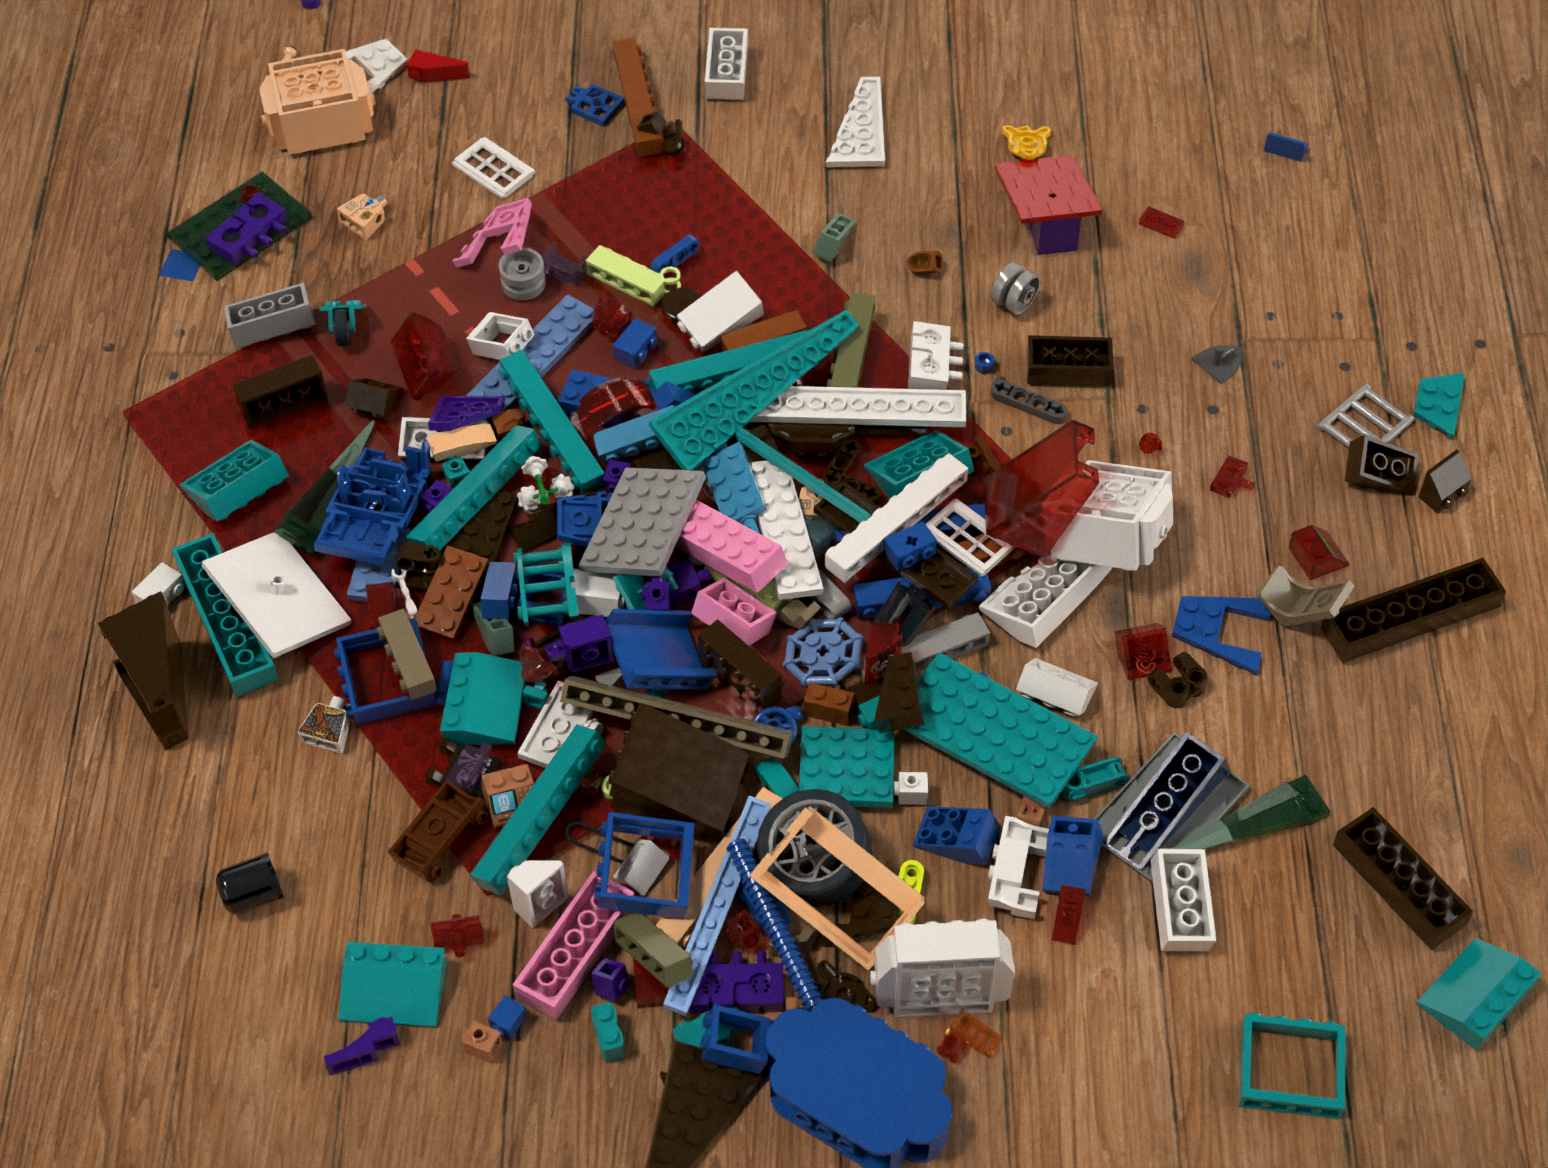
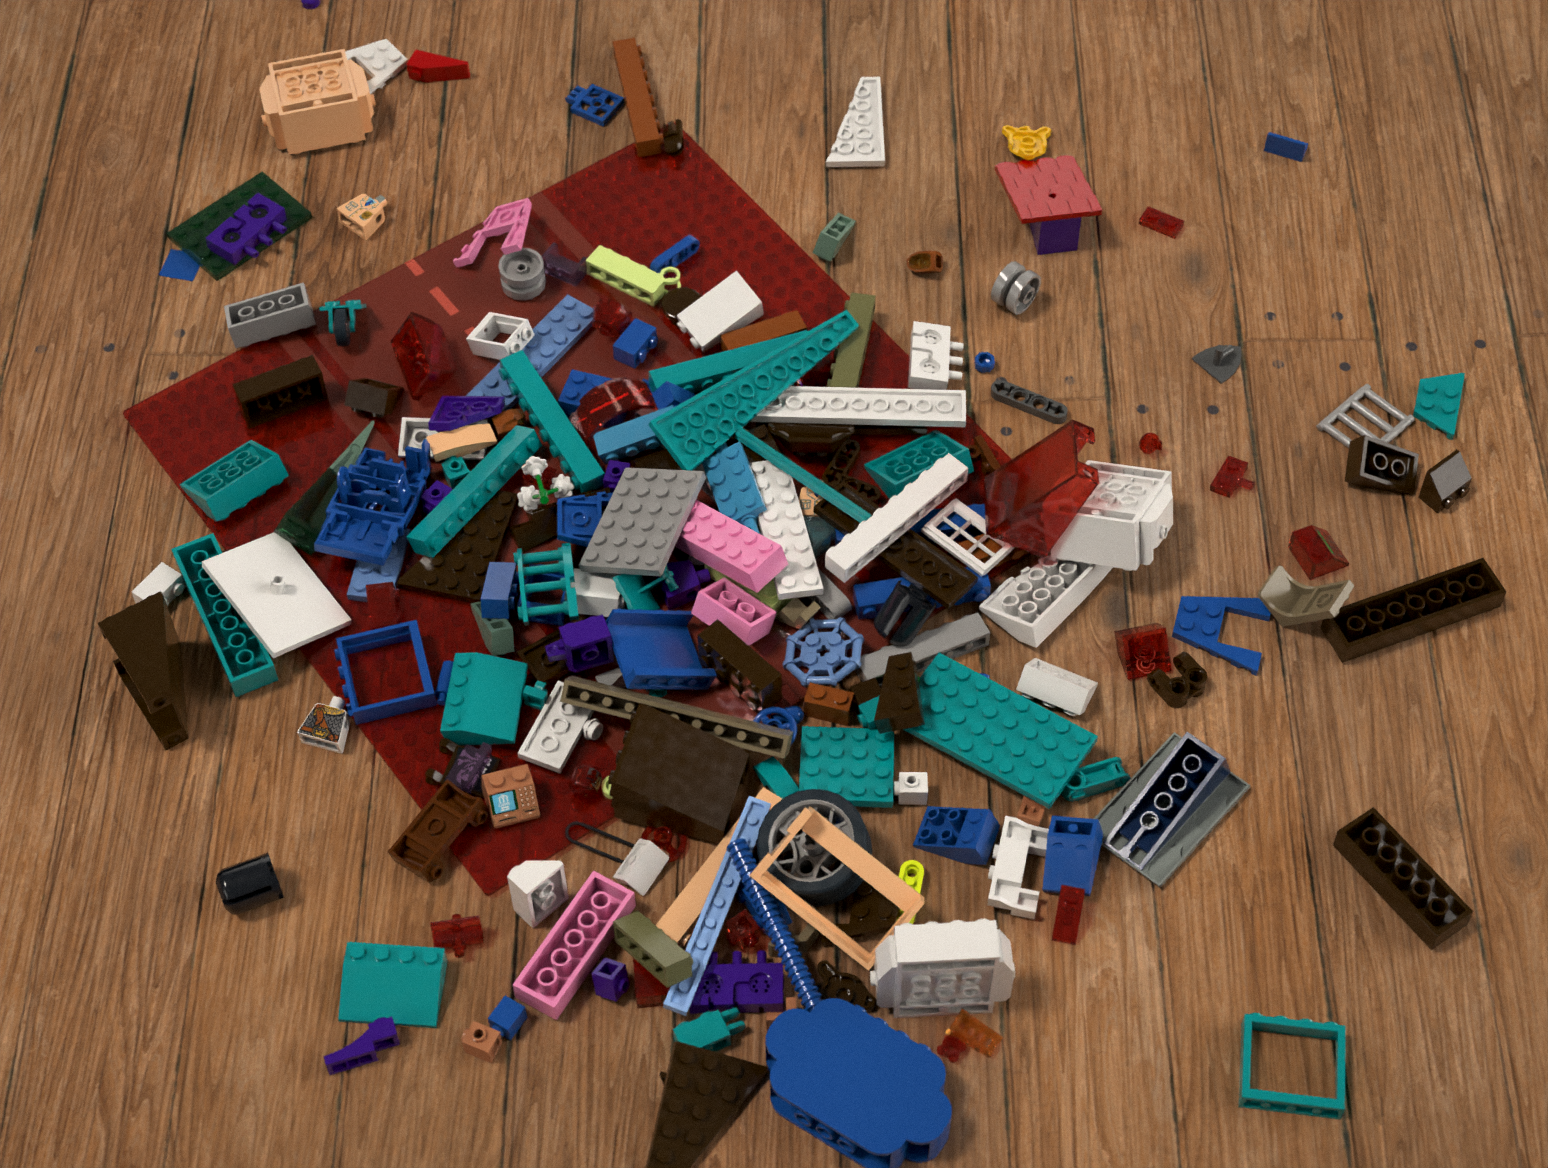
clear red plate [239,184,262,202] -> none
light nougat piece [282,45,297,61] -> none
dark tan brick [377,609,437,700] -> none
white piece [391,568,417,620] -> none
dark brown piece [396,541,440,575] -> none
dark orange plate [414,546,489,641] -> none
white piece [452,137,535,199] -> none
teal brick [470,724,607,895] -> none
clear red hair [519,638,559,683] -> none
teal brick [591,1002,625,1063] -> none
blue window [594,812,694,919] -> none
dark brown slope [637,111,666,134] -> none
dark purple brick [642,578,670,610] -> none
blue window [700,1004,771,1074] -> none
white brick [705,28,748,100] -> none
clear red slope [864,621,903,685] -> none
blue brick [884,521,937,571] -> none
dark brown brick [1026,335,1114,386] -> none
white brick [1151,849,1216,951] -> none
clear green plate [1172,775,1331,849] -> none
teal slope [1416,938,1542,1051] -> none

